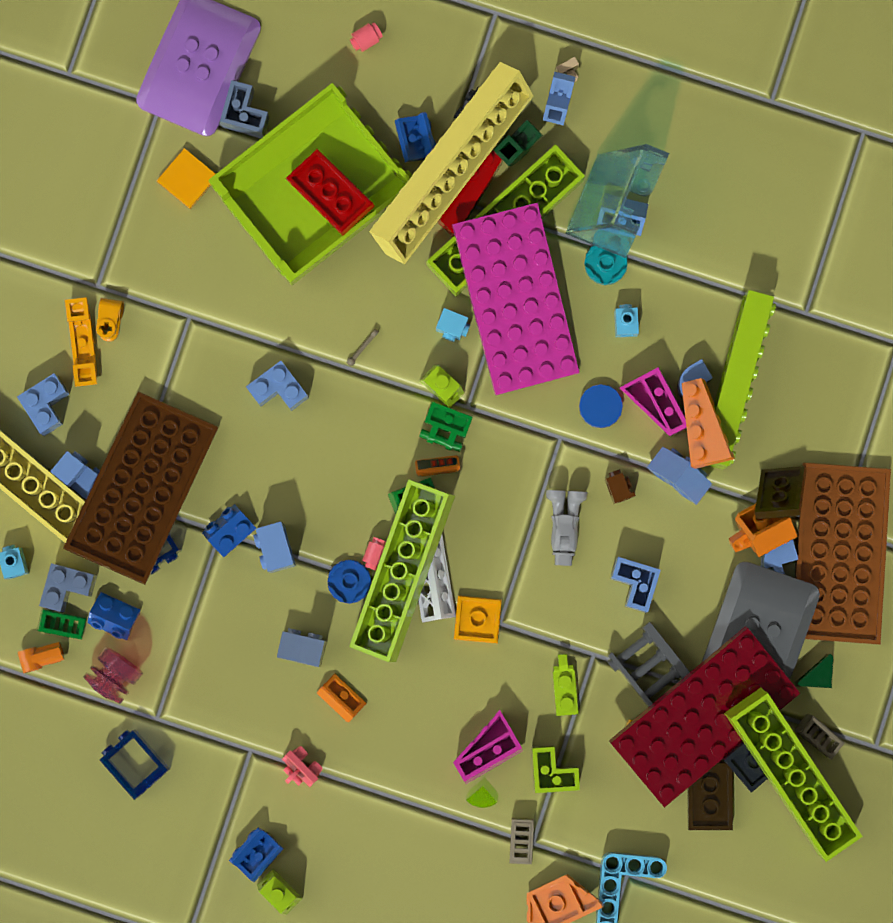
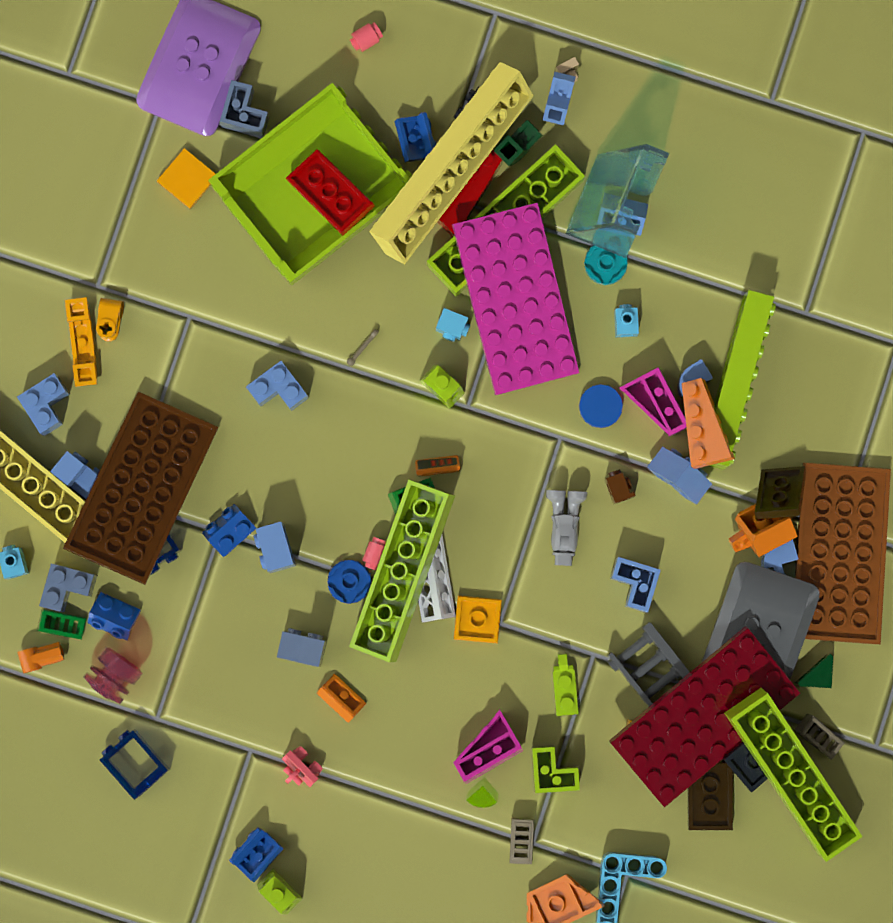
green plate [419,402,473,452] -> none

